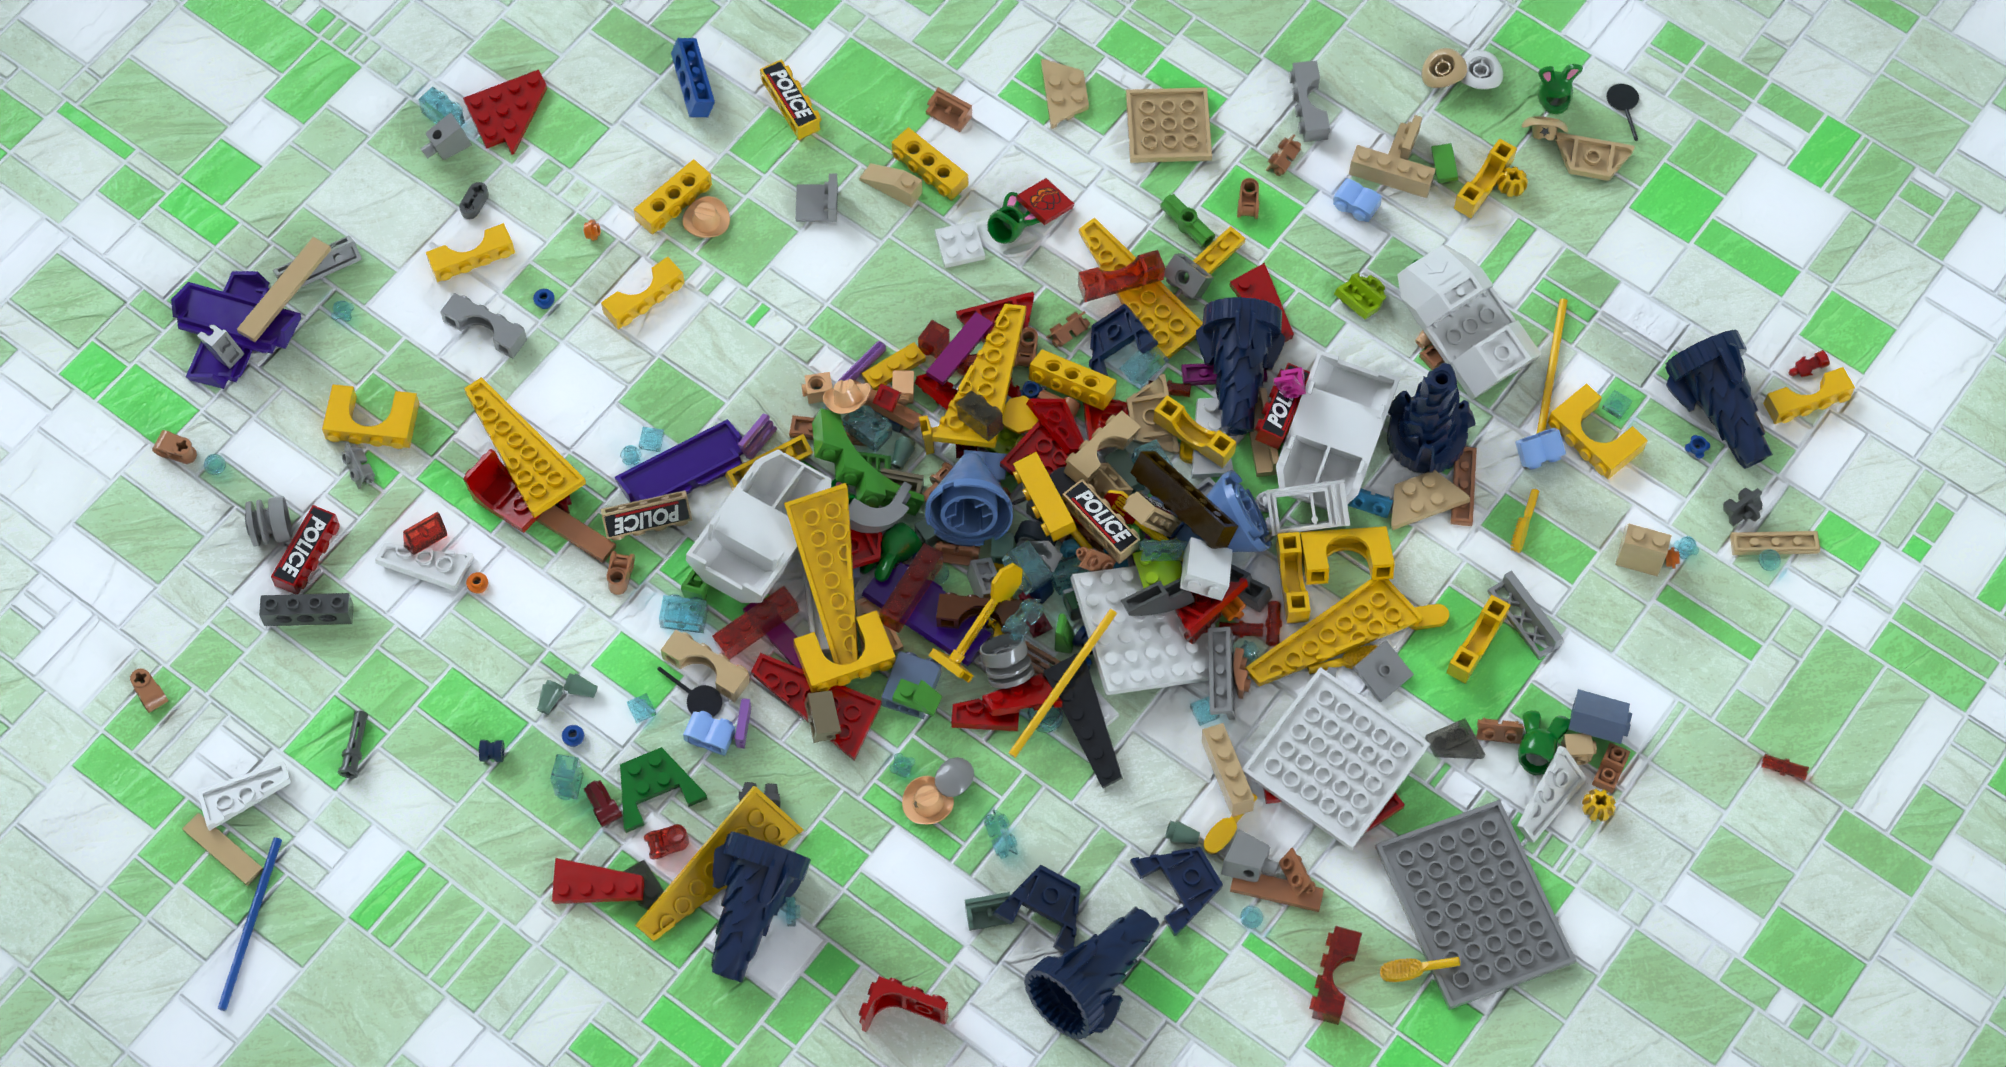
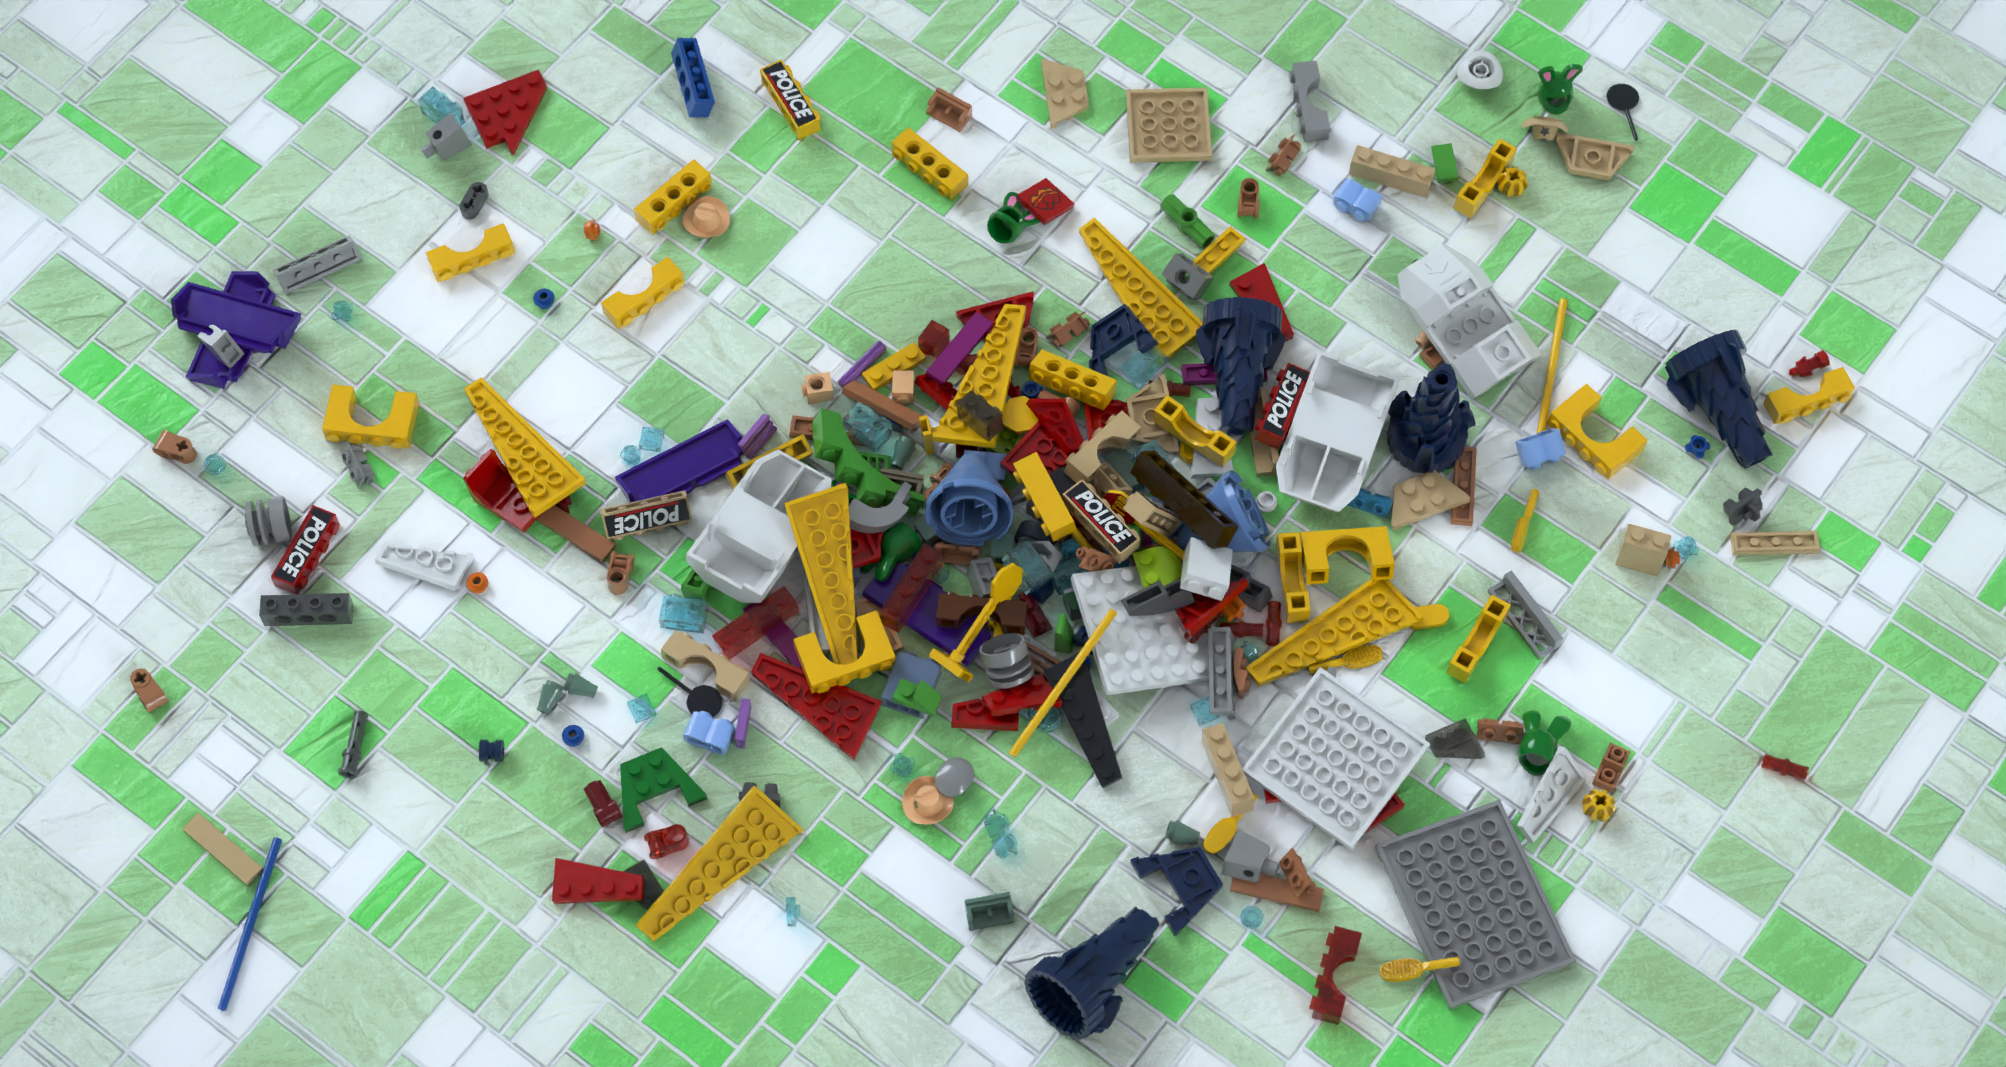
white wing [197,761,291,831] -> none
tan tile [237,237,331,342] -> none
clear red slope [403,512,447,555] -> none
light grey arch [440,293,527,359] -> none
clear light blue brick [550,754,584,800] -> none
dark blue cone [711,831,811,983] -> none
light grey bracket [795,173,838,222] -> none
dark tan hinge [805,691,841,743] -> none
light nougat hat [823,379,871,414] -> none
tan slope [859,163,922,208] -> none
red bracket [859,976,948,1032] -> none
red tile [872,383,902,412] -> none
white plate [935,221,985,268] -> none
dark blue wing [993,865,1081,953] -> none
clear light blue hinge [1001,598,1044,641] -> none
clear red arch [1078,250,1165,302] -> none
clear light blue hinge [1139,539,1187,561] -> none
white door [1263,479,1350,536] -> none
dark pink bracket [1274,367,1306,398] -> none
lime slope [1334,273,1387,319] -> none
light grey plate [1353,640,1414,702] -> none
tan bracket [1388,115,1423,160] -> none
tan hat [1421,48,1467,88] -> none
tan brick [1561,733,1597,765] -> none
sand blue brick [1568,689,1633,744] -> none
clear light blue plate [1602,390,1632,419] -> none
clear light blue plate [1759,549,1781,571] -> none

